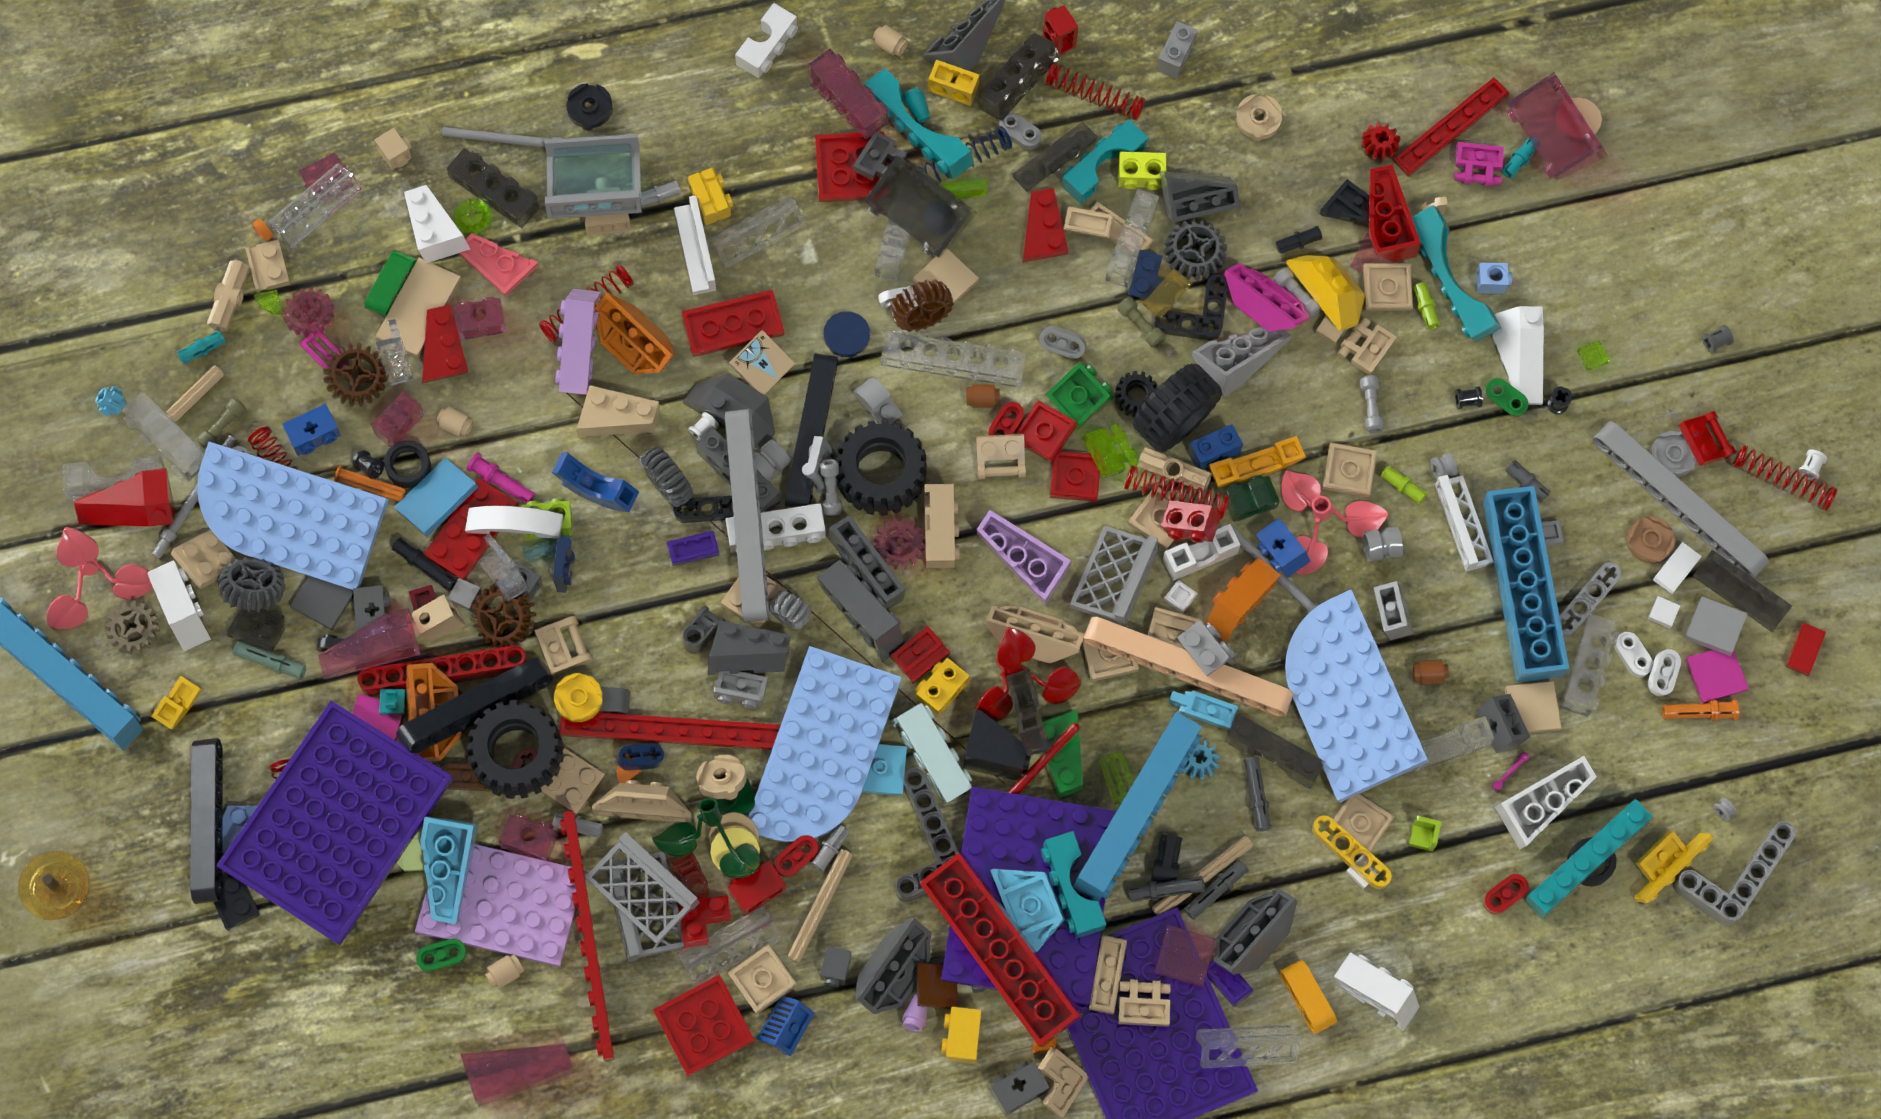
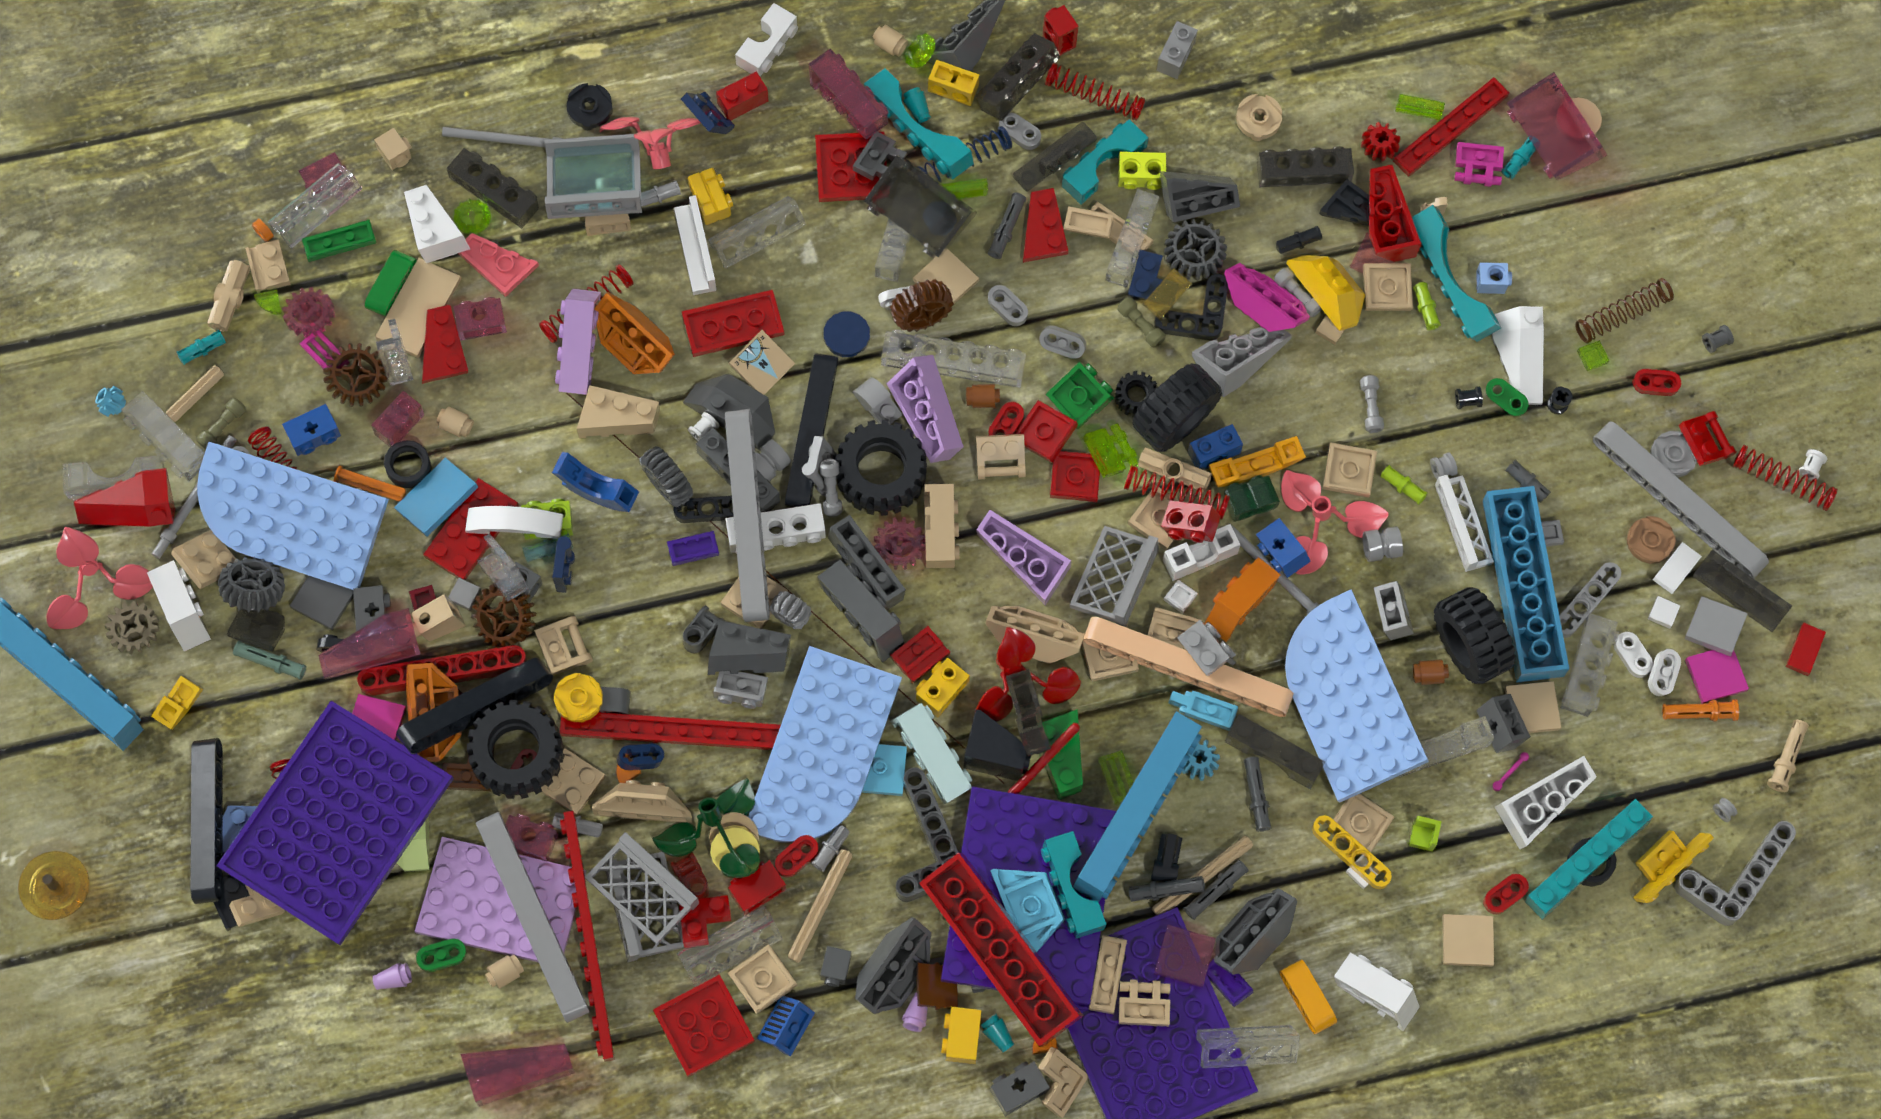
black bush [352,450,384,479] -> none
teal tile [379,689,406,715] -> none
black pin [391,537,458,592] -> none
medium azure wedge [420,816,479,924] -> none
dark pink pin [467,452,536,505] -> none
tan plate [696,755,747,800] -> none
tan plate [1337,317,1397,375] -> none
none -> tan plate [229,885,285,927]
none -> green tile [301,220,376,262]
none -> lavender cone [373,962,412,990]
none -> light grey beam [476,811,590,1023]
none -> coral plant [600,117,701,169]
none -> dark blue plate [681,92,735,134]
none -> red brick [716,71,769,120]
none -> lavender wedge [887,355,963,463]
none -> clear neon green gear [904,33,935,68]
none -> teal cone [980,1013,1015,1053]
none -> dark grey pin [988,192,1026,259]
none -> light grey plate [988,285,1028,326]
none -> clear smoke brick [1257,146,1354,188]
none -> clear neon green tile [1395,94,1445,120]
none -> black tyre [1434,587,1516,684]
none -> tan tile [1442,914,1494,967]
none -> reddish brown piece [1575,278,1674,343]
none -> red plate [1632,369,1681,396]
none -> tan pin [1767,719,1809,792]

